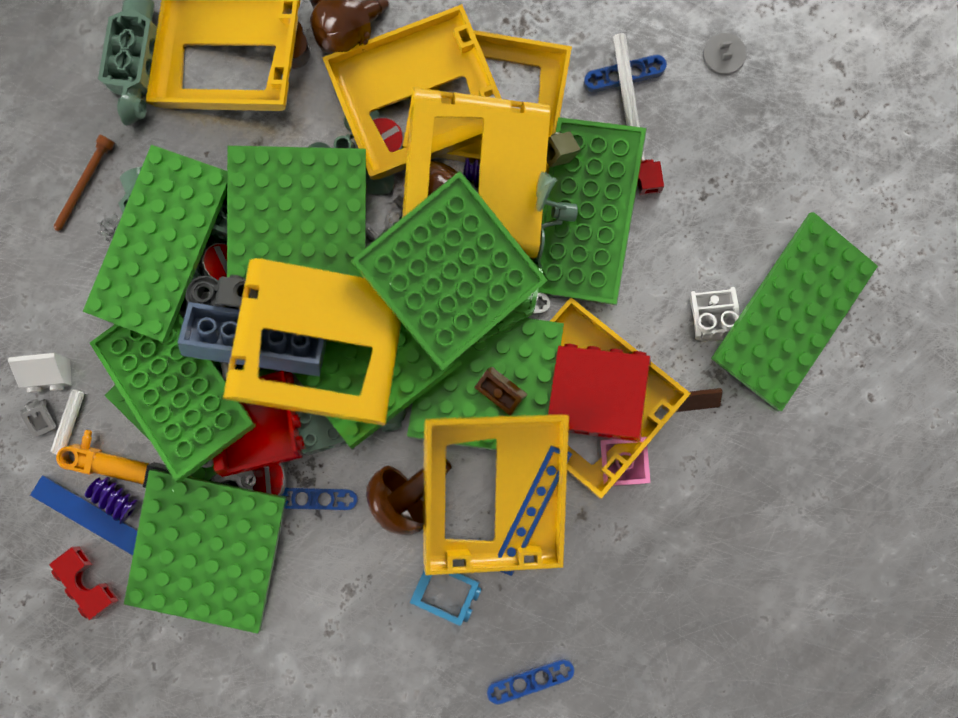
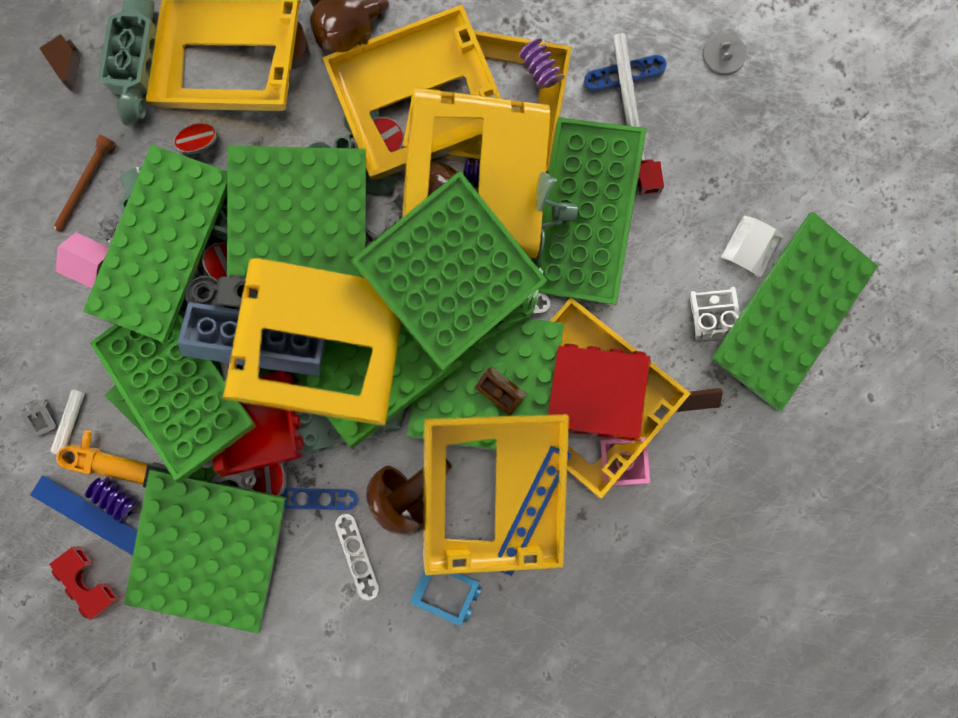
white slope [8,353,72,393] -> none
blue beam [487,659,574,704] -> none
olive brick [547,131,581,168] -> none
none -> reddish brown slope [39,34,80,90]
none -> bright pink slope [55,232,109,288]
none -> red piece [173,123,217,155]
none -> white beam [335,514,380,600]
none -> medium lavender piece [520,38,564,89]
none -> white slope [720,216,784,278]

